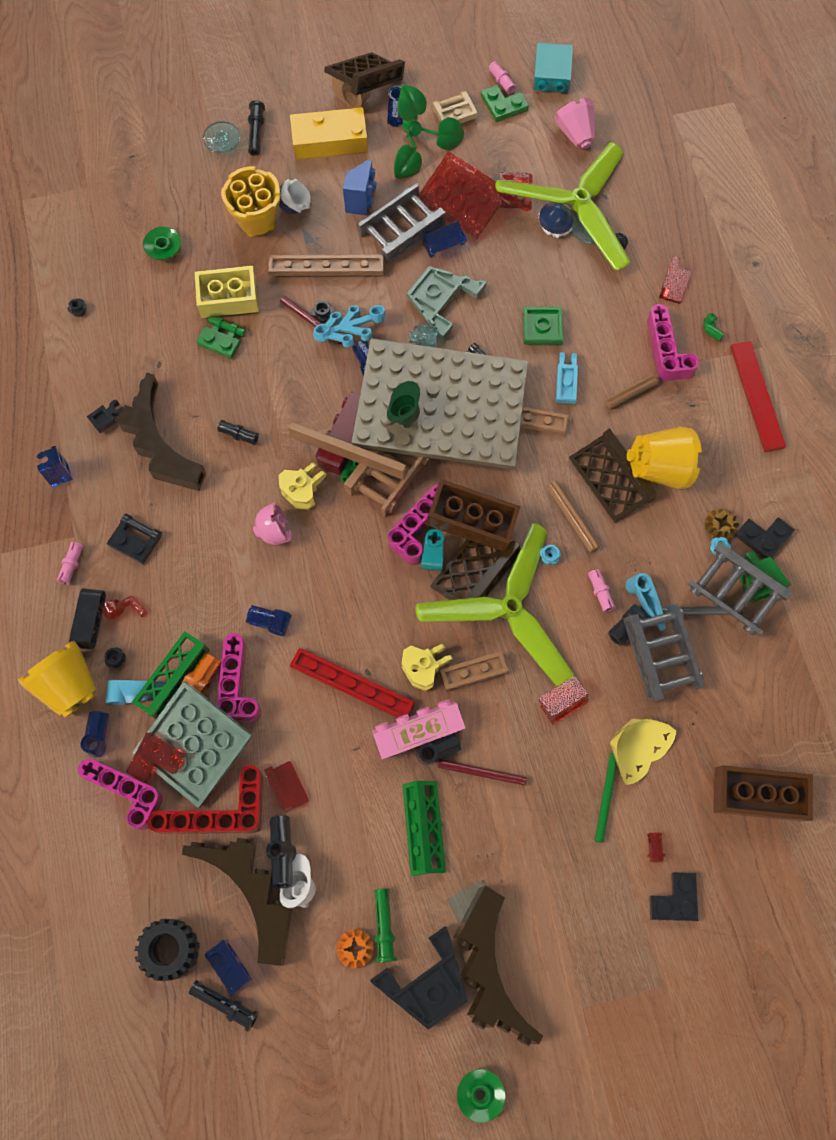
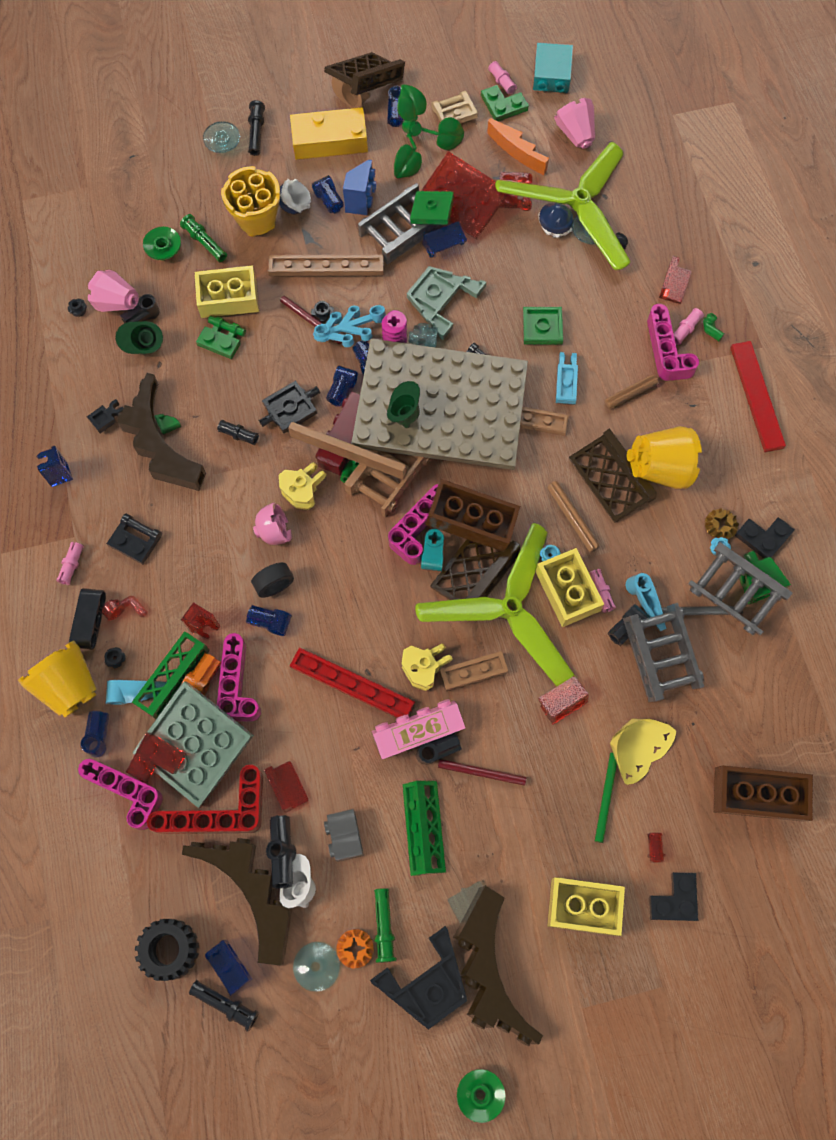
none -> bright pink cone [88,270,139,312]
none -> dark green piece [115,321,163,354]
none -> black piece [120,294,160,323]
none -> green tile [154,414,181,435]
none -> green pin [180,214,227,263]
none -> clear red hinge [181,602,220,639]
none -> black tyre [251,562,294,598]
none -> black plate [258,380,320,434]
none -> clear light blue dish [293,942,340,991]
none -> clear blue piece [311,175,344,214]
none -> dark grey brick [324,809,364,862]
none -> clear blue piece [326,365,358,407]
none -> dark pink piece [381,310,407,343]
none -> green plate [410,191,454,225]
none -> orange slope [487,118,549,175]
none -> light yellow brick [535,548,604,627]
none -> light yellow brick [547,877,625,936]
none -> bright pink pin [674,308,704,345]

